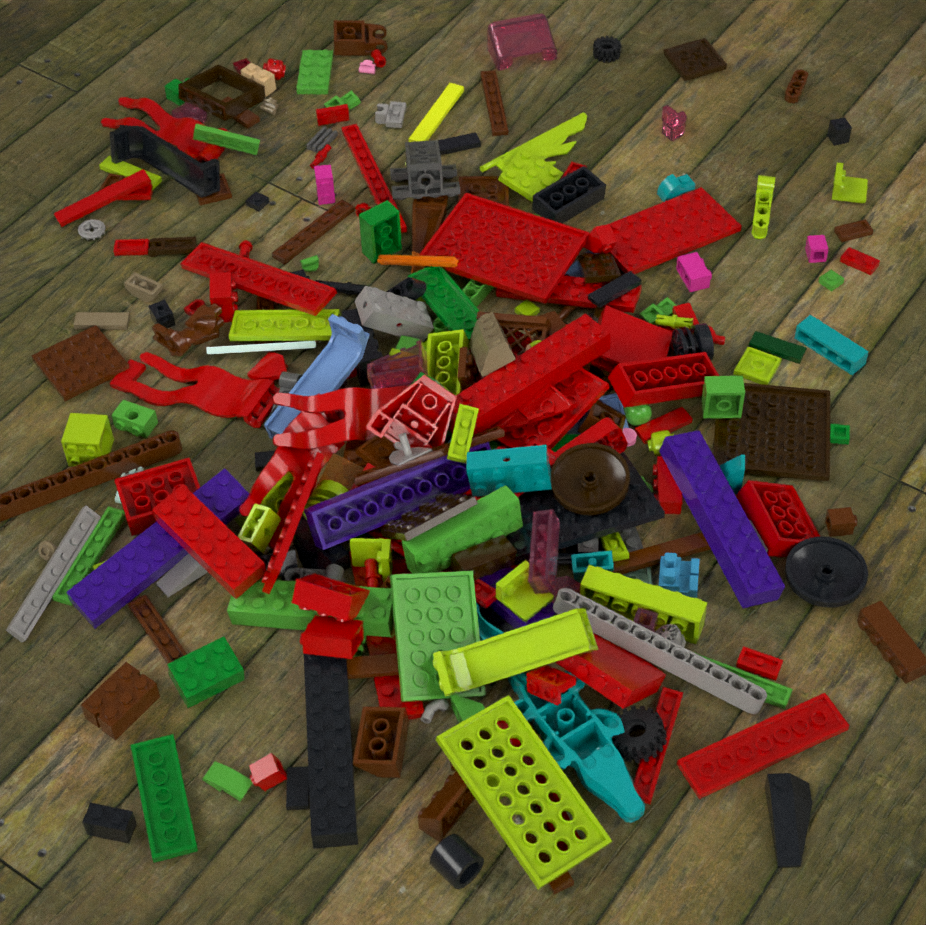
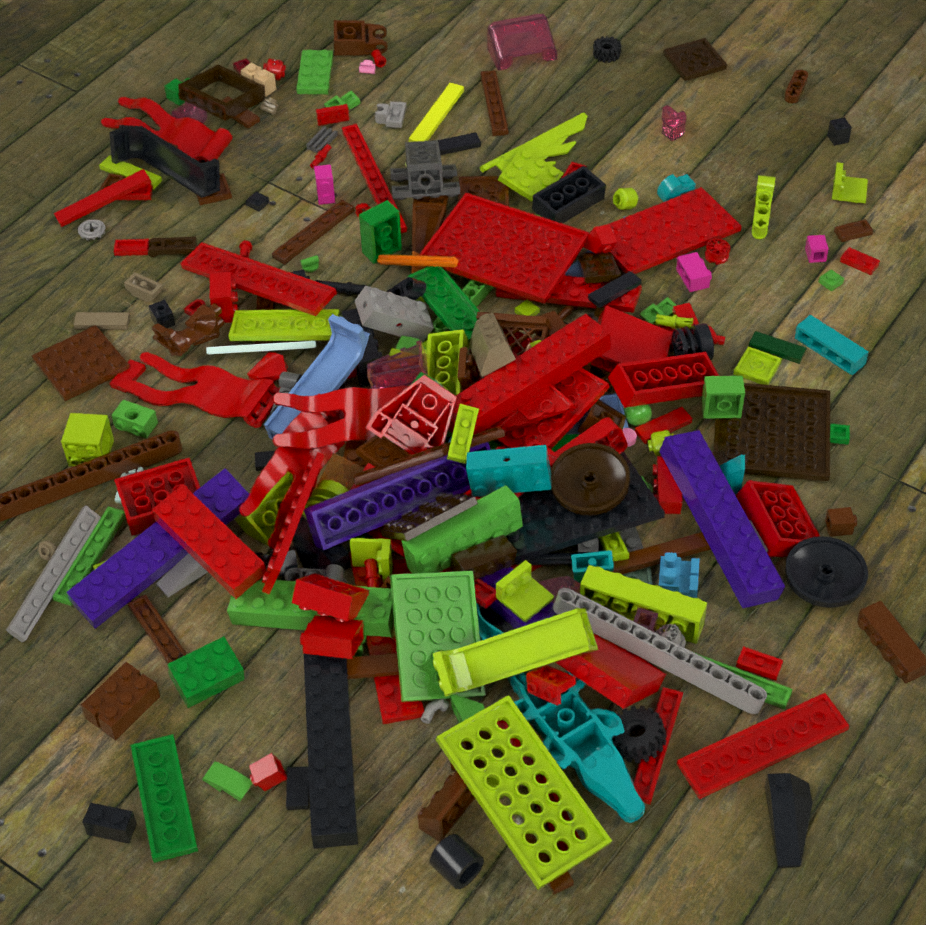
bright green plate [193,124,260,155] -> none
lime brick [237,504,281,553] -> none
reddish brown slope [353,707,410,778] -> none
light grey shield [389,433,432,465] -> none
clear pink brick [528,509,560,594] -> none
none -> lime head [613,188,638,210]
none -> red wheel [705,239,731,264]

